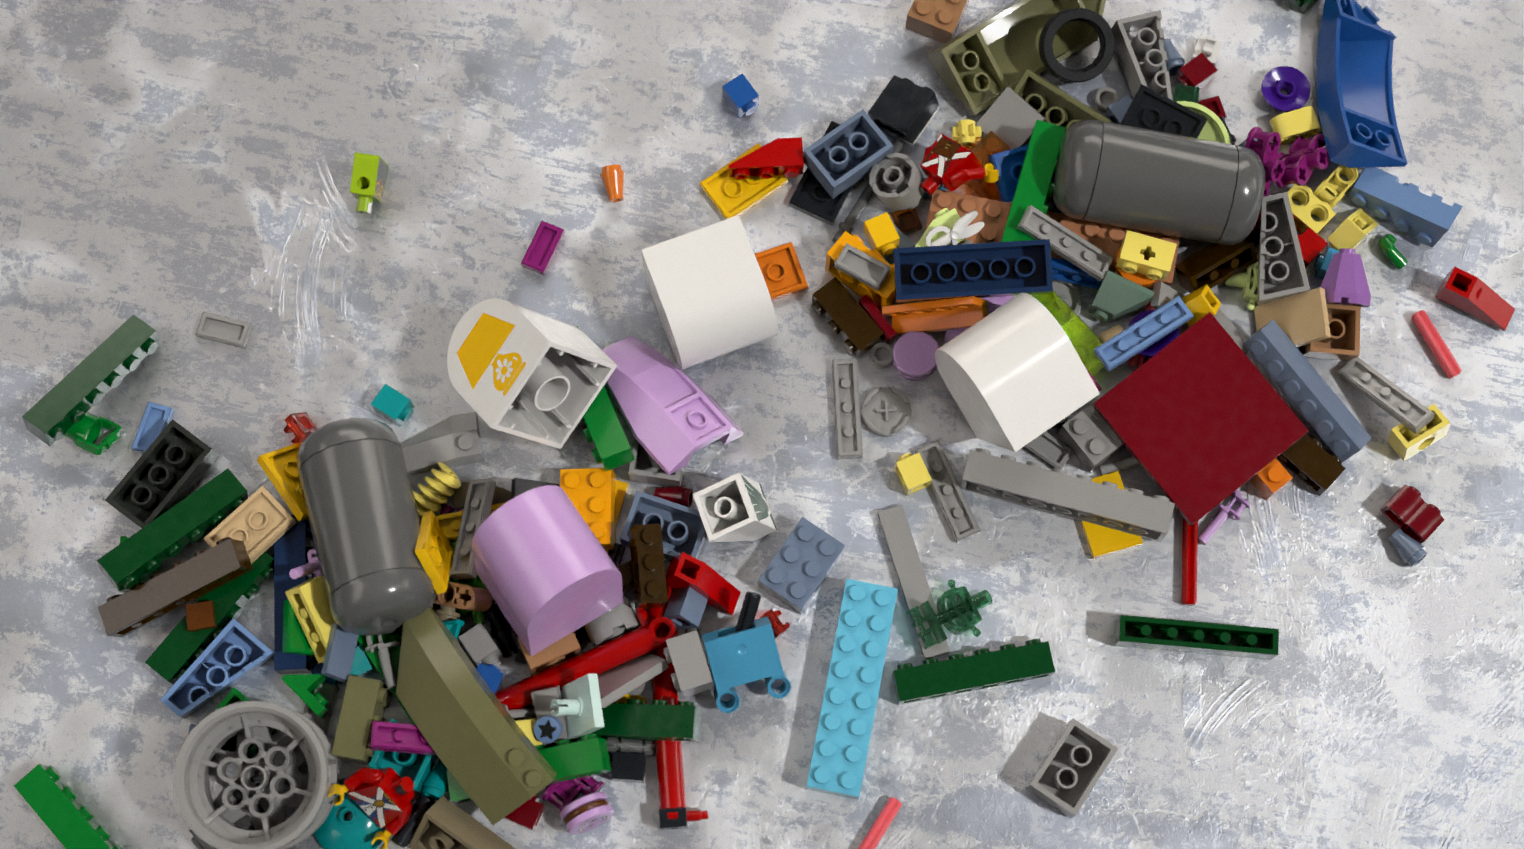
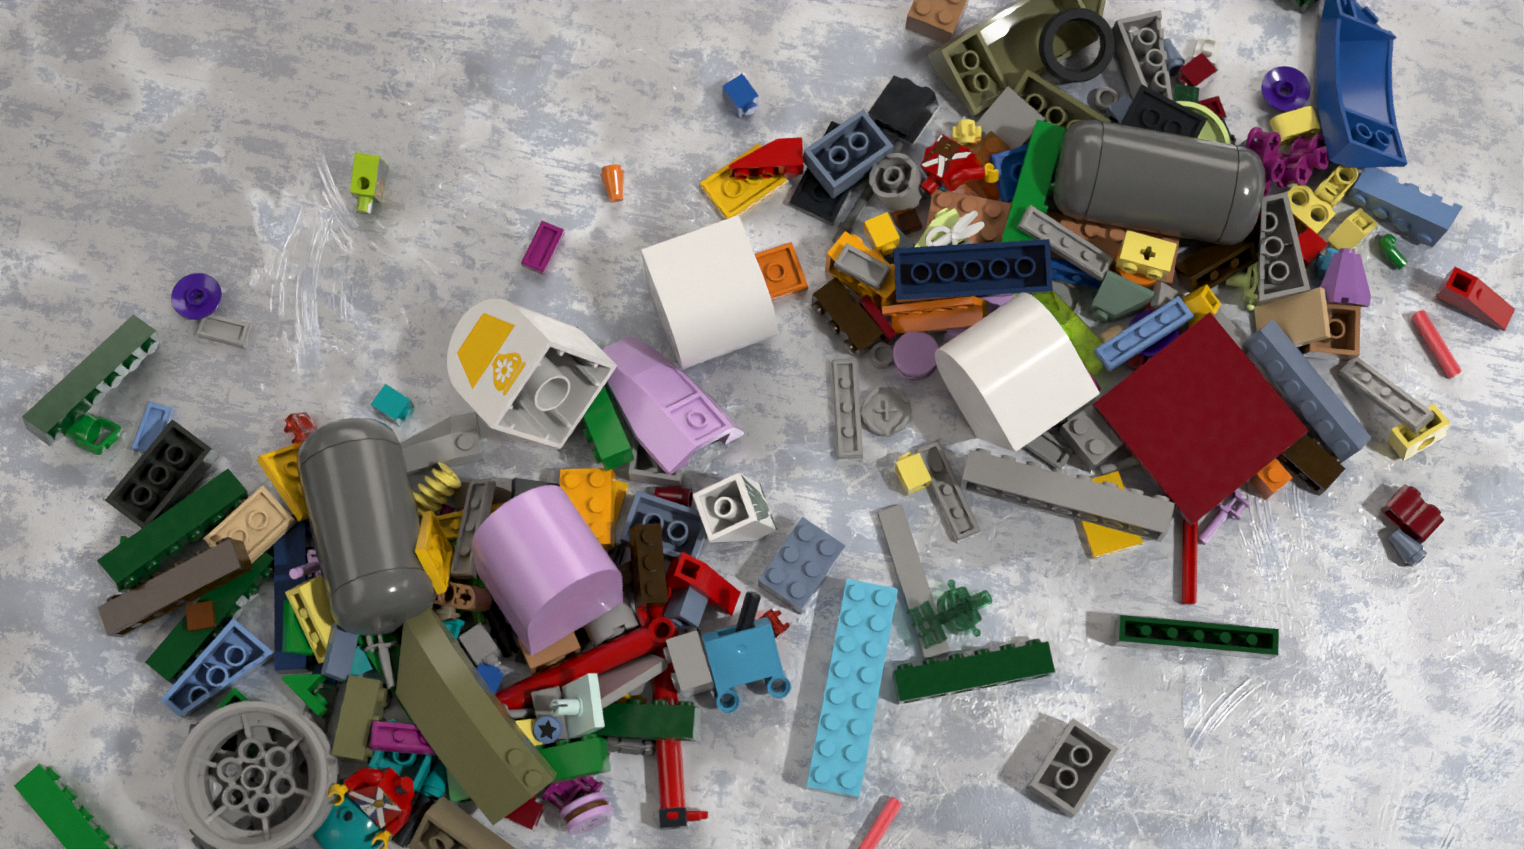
black brick [607,752,646,783] -> none
none -> dark purple dish [171,273,222,320]

